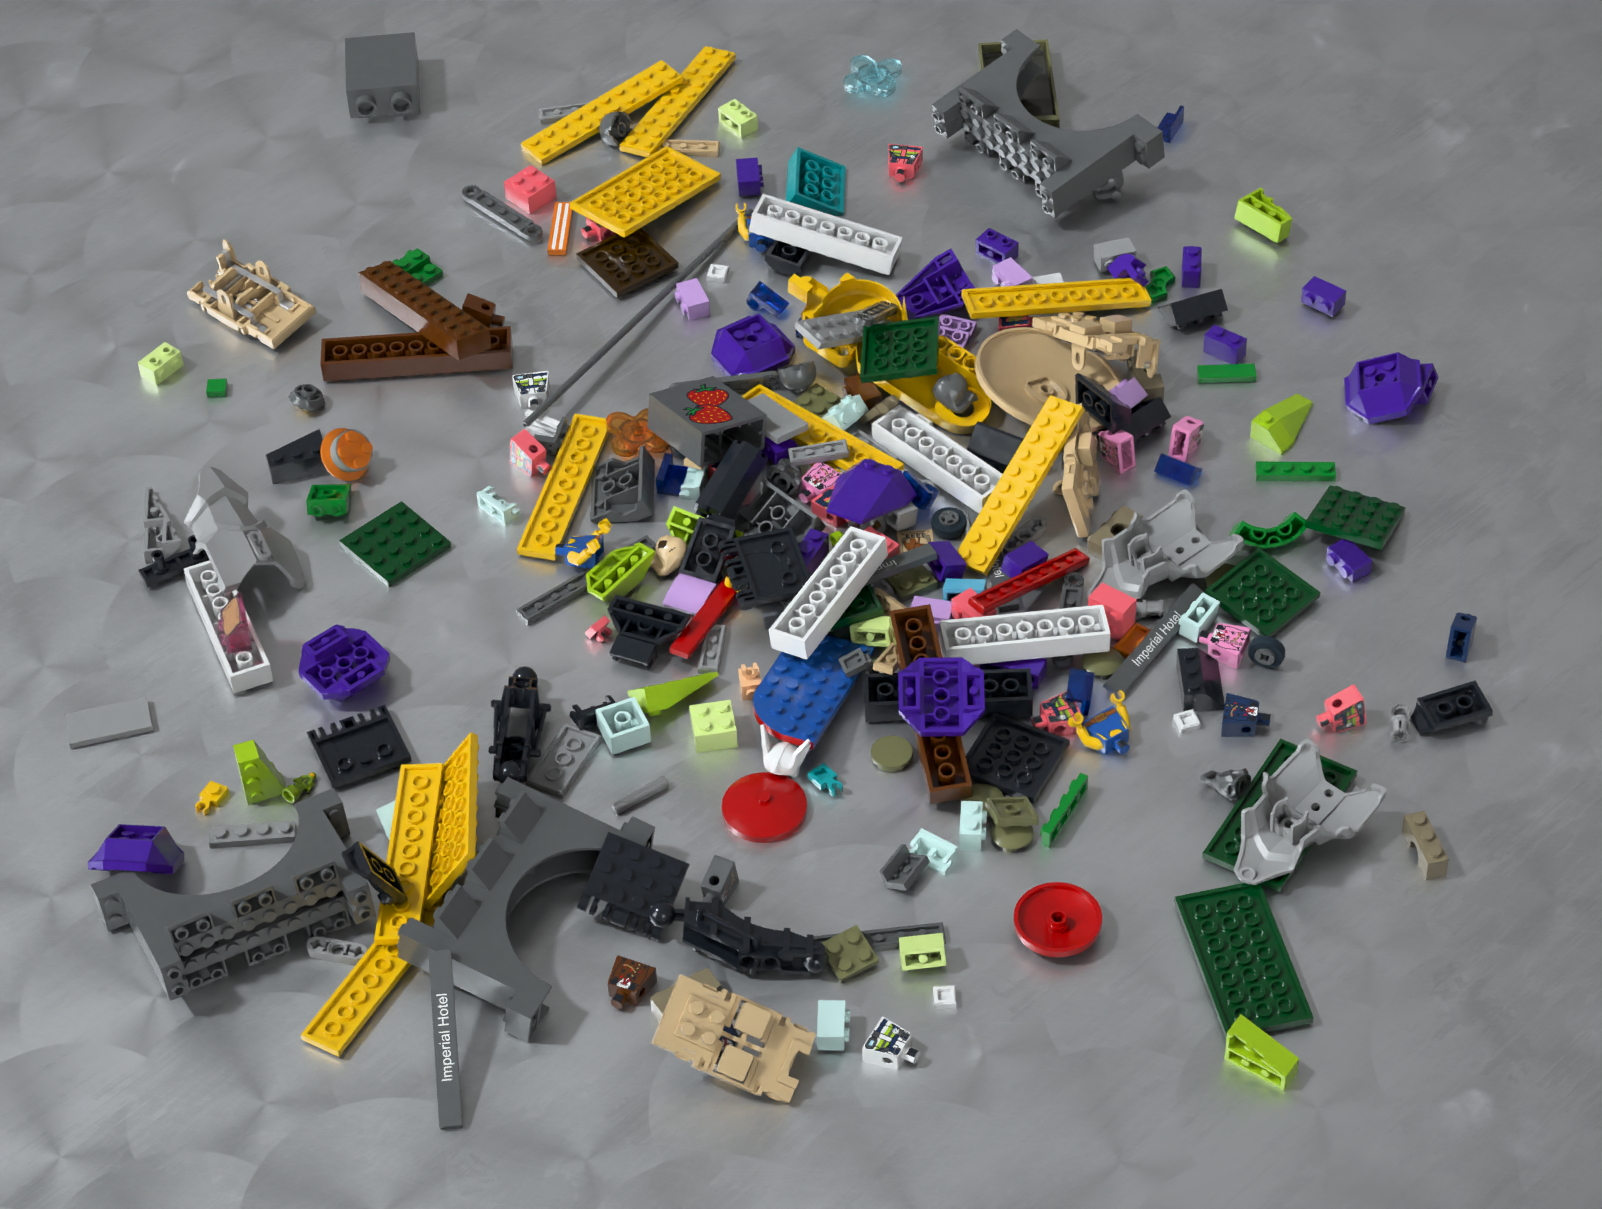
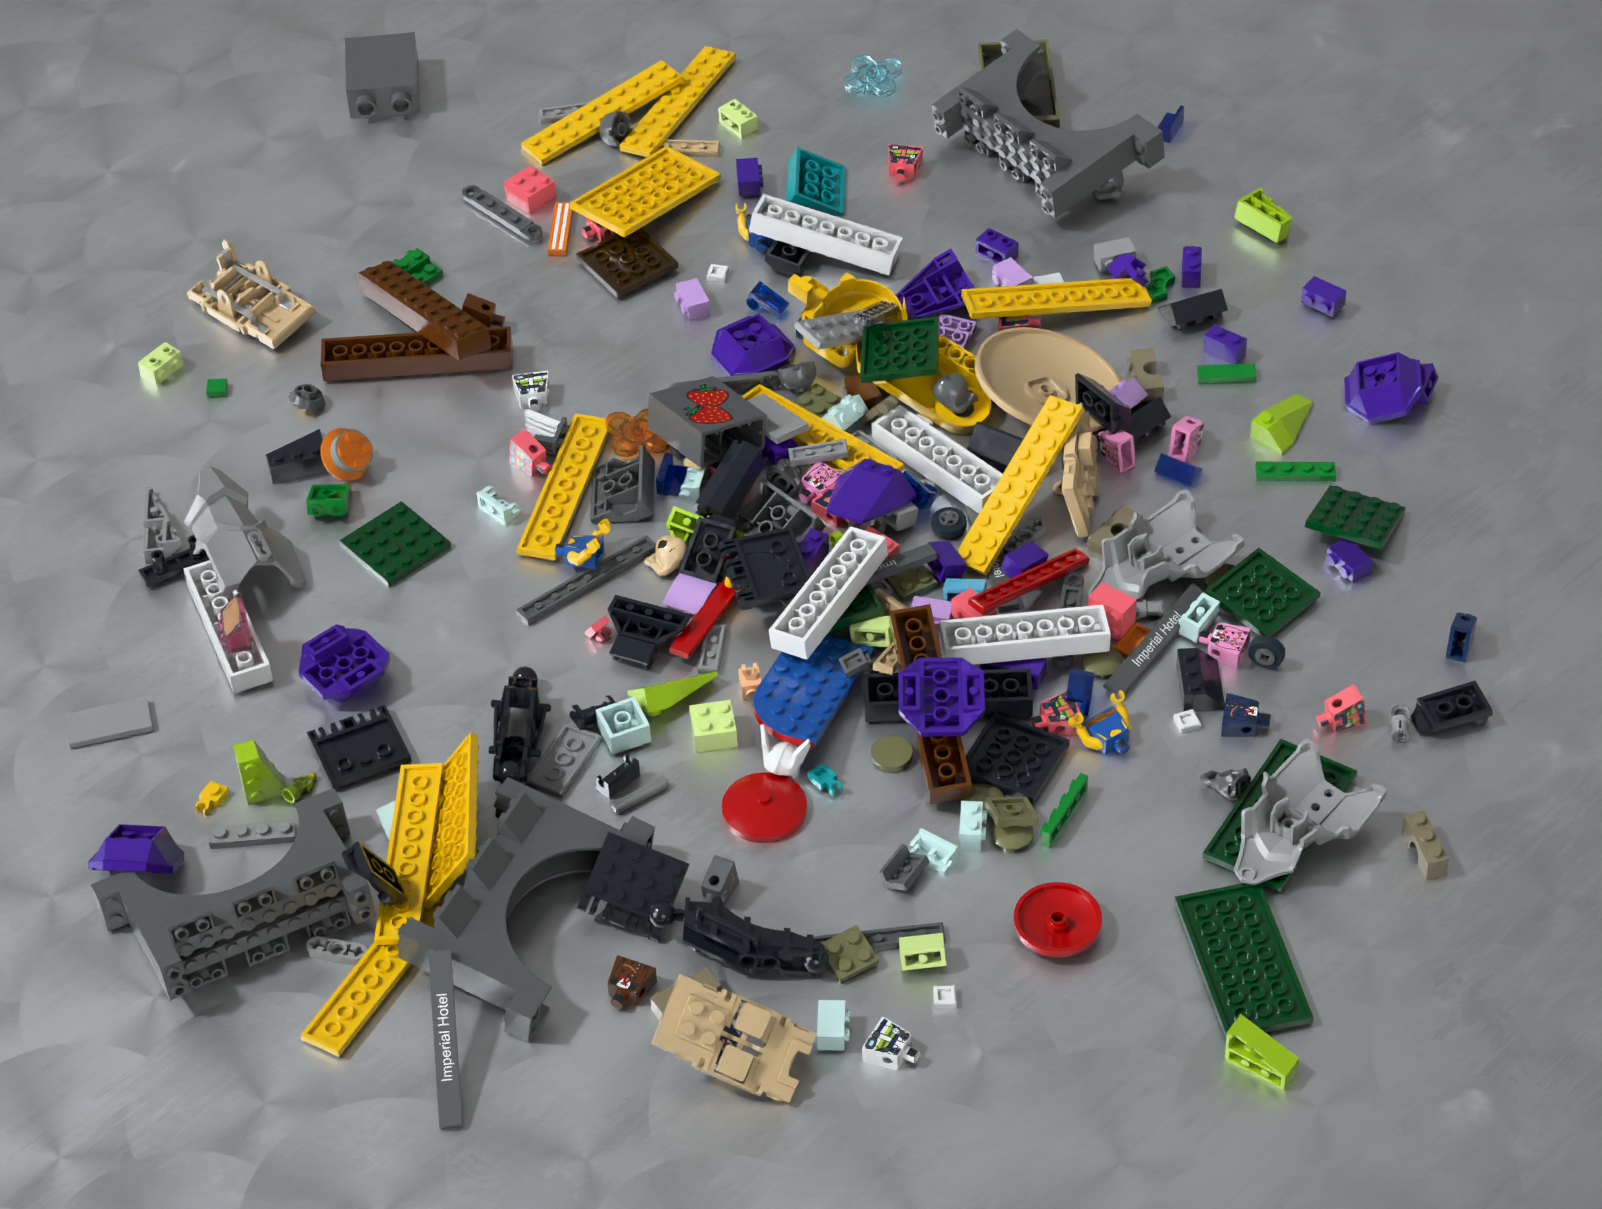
dark grey piece [522,208,753,428] -> none
lime wedge [586,542,655,602] -> none
sticker [896,529,934,554] -> none
tan piece [1032,312,1161,378] -> none
green brick [1229,512,1307,548] -> none
none -> black hinge [595,753,640,799]

